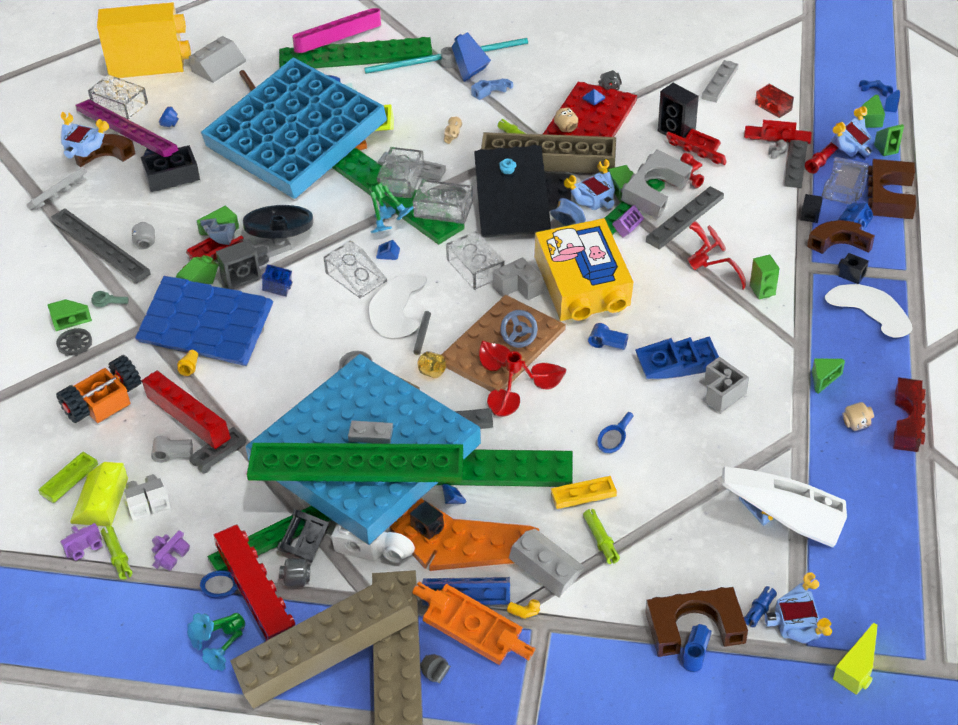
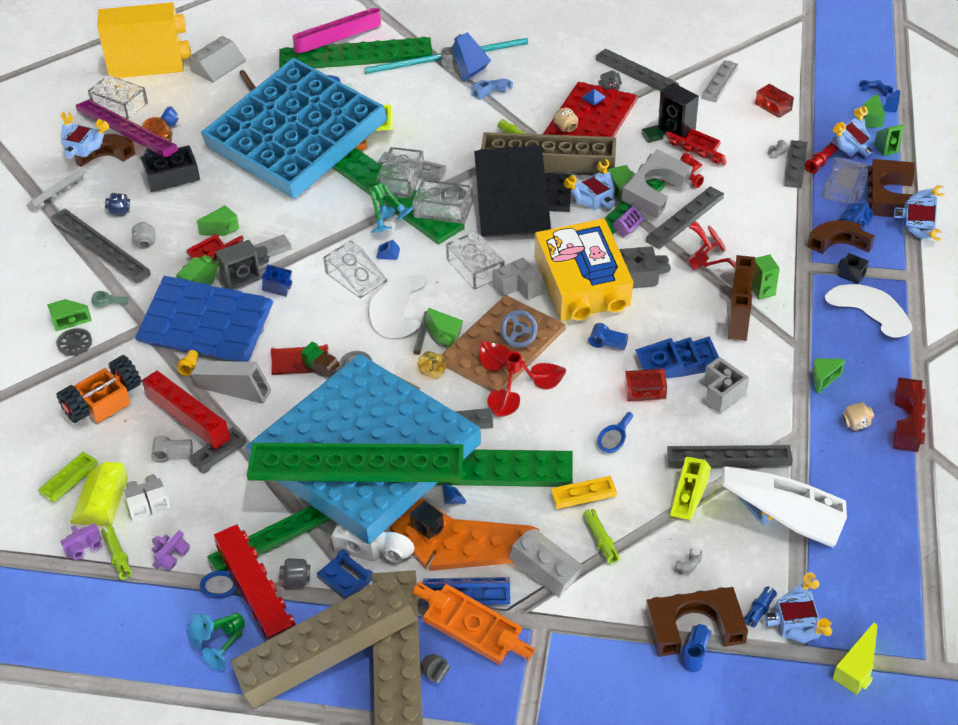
sand blue slope [200,218,236,245] -> none
black dish [243,205,313,239] -> none
black plate [277,509,329,563] -> none
light grey plate [348,421,393,444] -> none
tan piece [444,116,462,144] -> none
medium azure plate [499,158,516,174] -> none
yellow arm [507,599,541,619] -> none
medium blue hat [550,198,586,226] -> none
red bracket [744,120,812,144] -> none
black brick [800,194,823,223] -> none
none -> dark blue head [105,193,130,216]
none -> clear orange cone [142,117,173,141]
none -> light grey slope [191,361,272,403]
none -> clear red door [270,344,329,375]
none -> leg [301,341,340,377]
none -> blue plate [317,549,374,599]
none -> bright green slope [425,308,463,347]
none -> dark grey plate [596,48,679,91]
none -> dark grey hinge [619,246,671,289]
none -> clear red brick [624,369,667,402]
none -> dark green tile [642,125,664,143]
none -> dark grey plate [667,445,793,467]
none -> neon yellow slope [670,456,711,521]
none -> light grey arm [675,548,702,574]
none -> reddish brown arch [728,255,755,341]
none -> torso [894,185,945,241]

